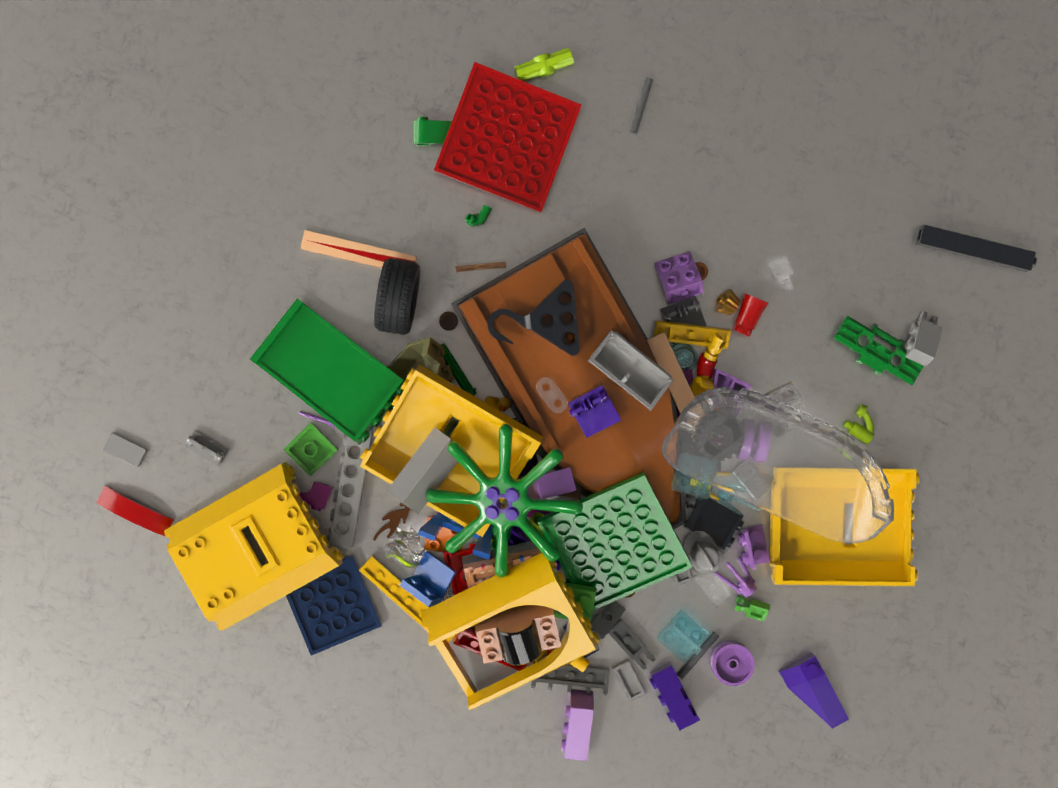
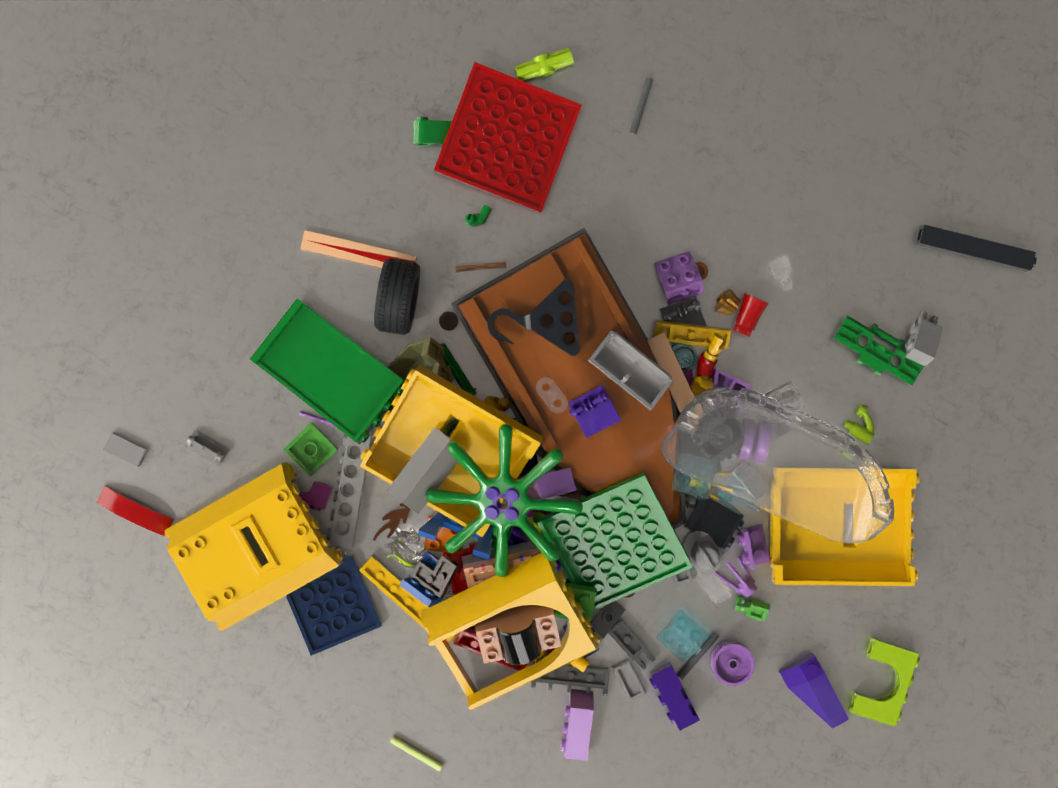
none -> yellowish green bar [390,736,443,771]
none -> plate [411,554,460,598]
none -> lime arch [848,637,920,727]

